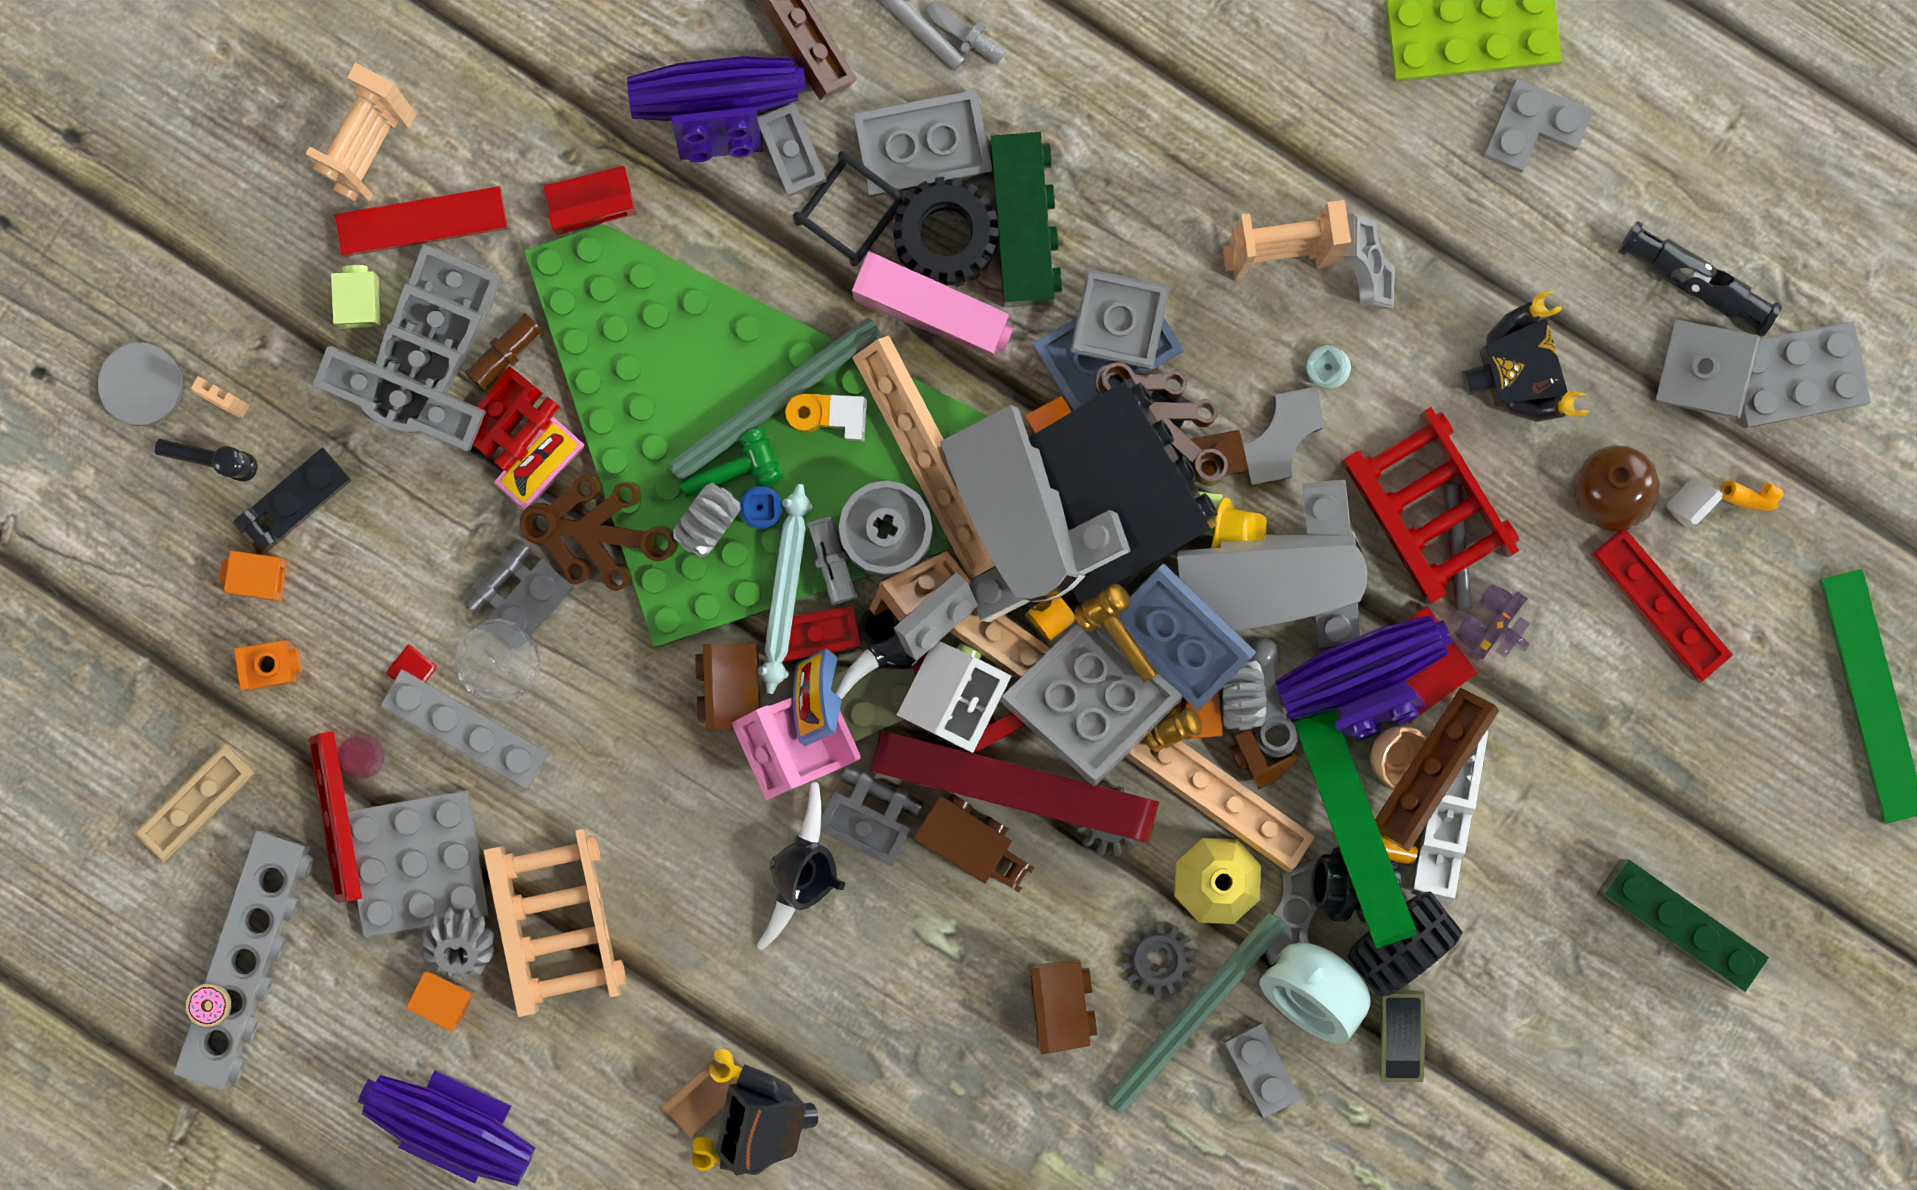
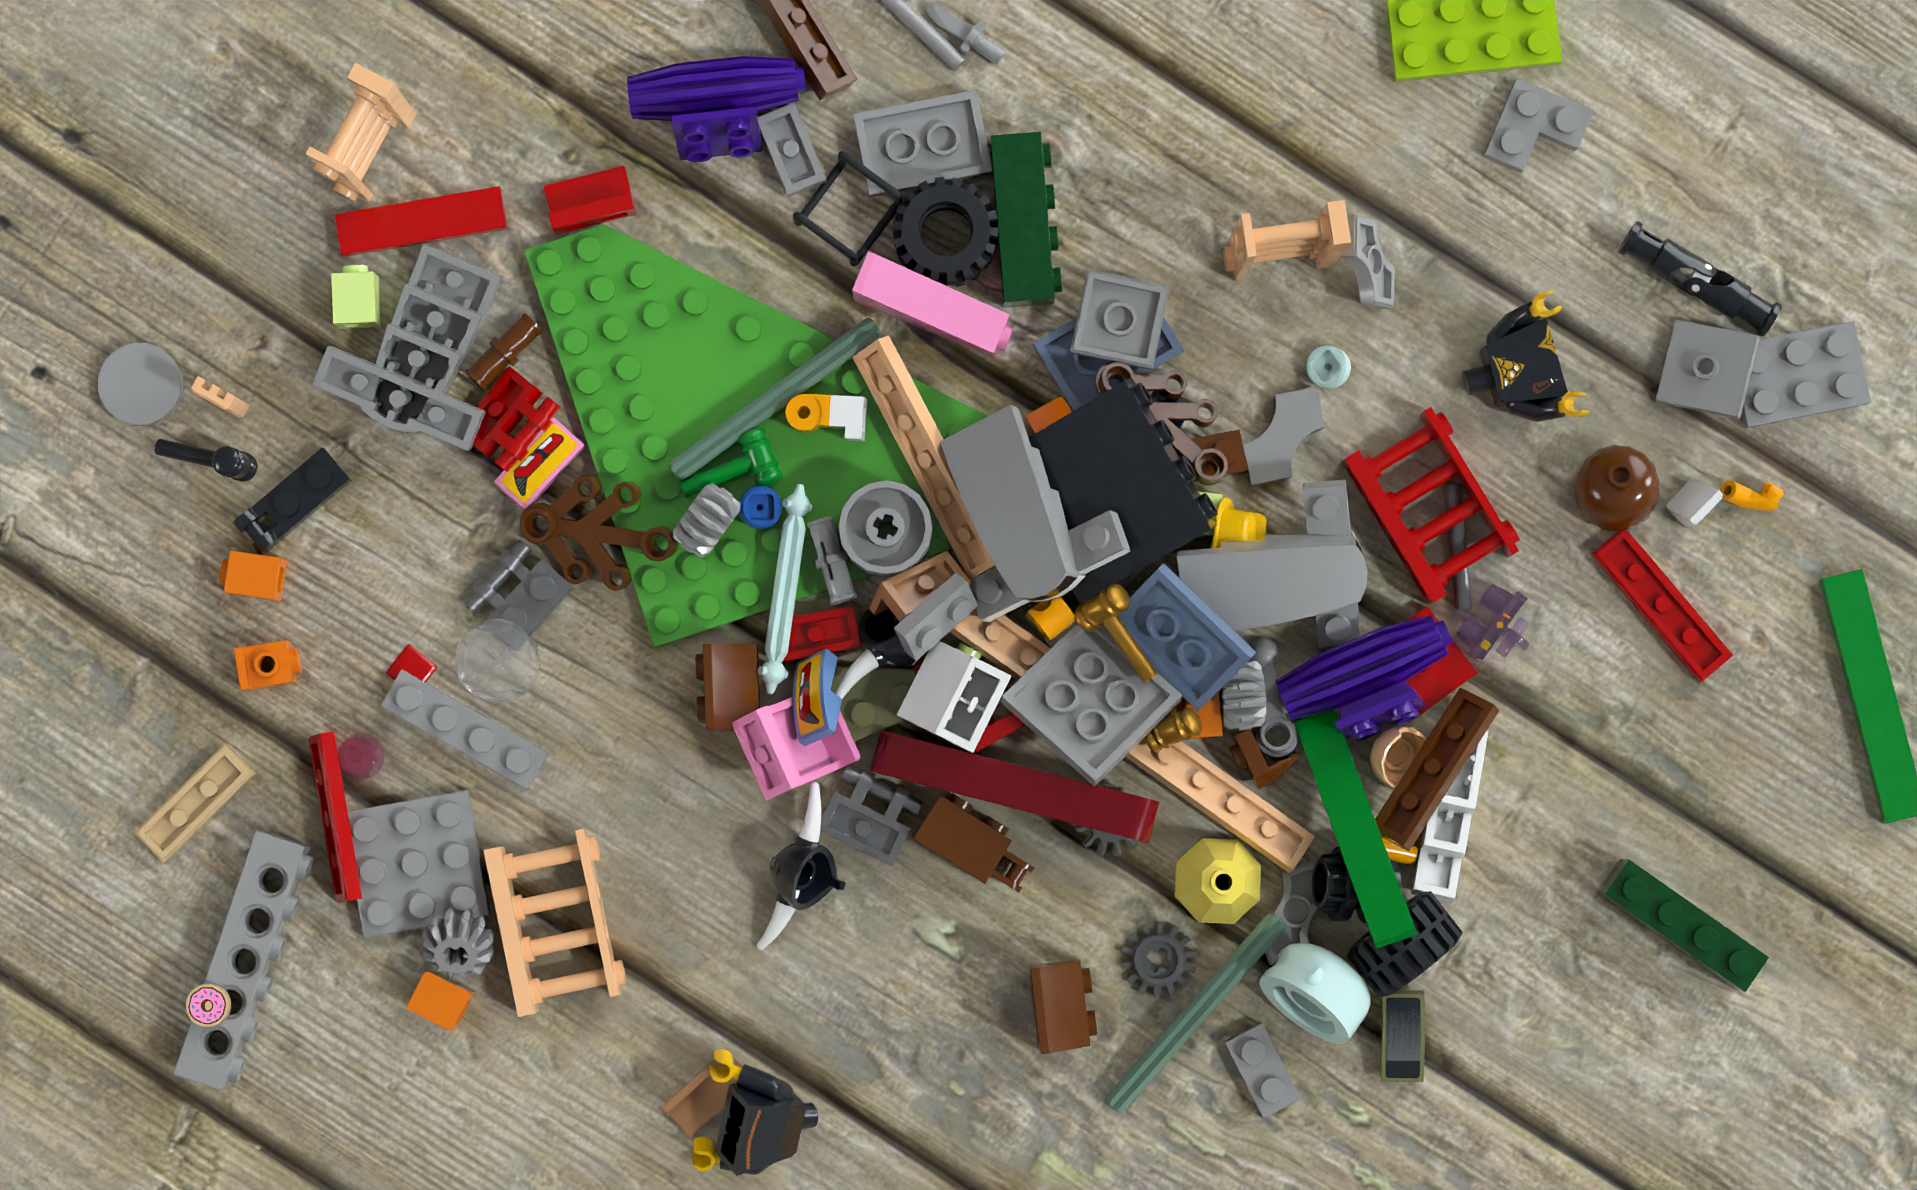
dark purple plate [358,1070,536,1187] -> none

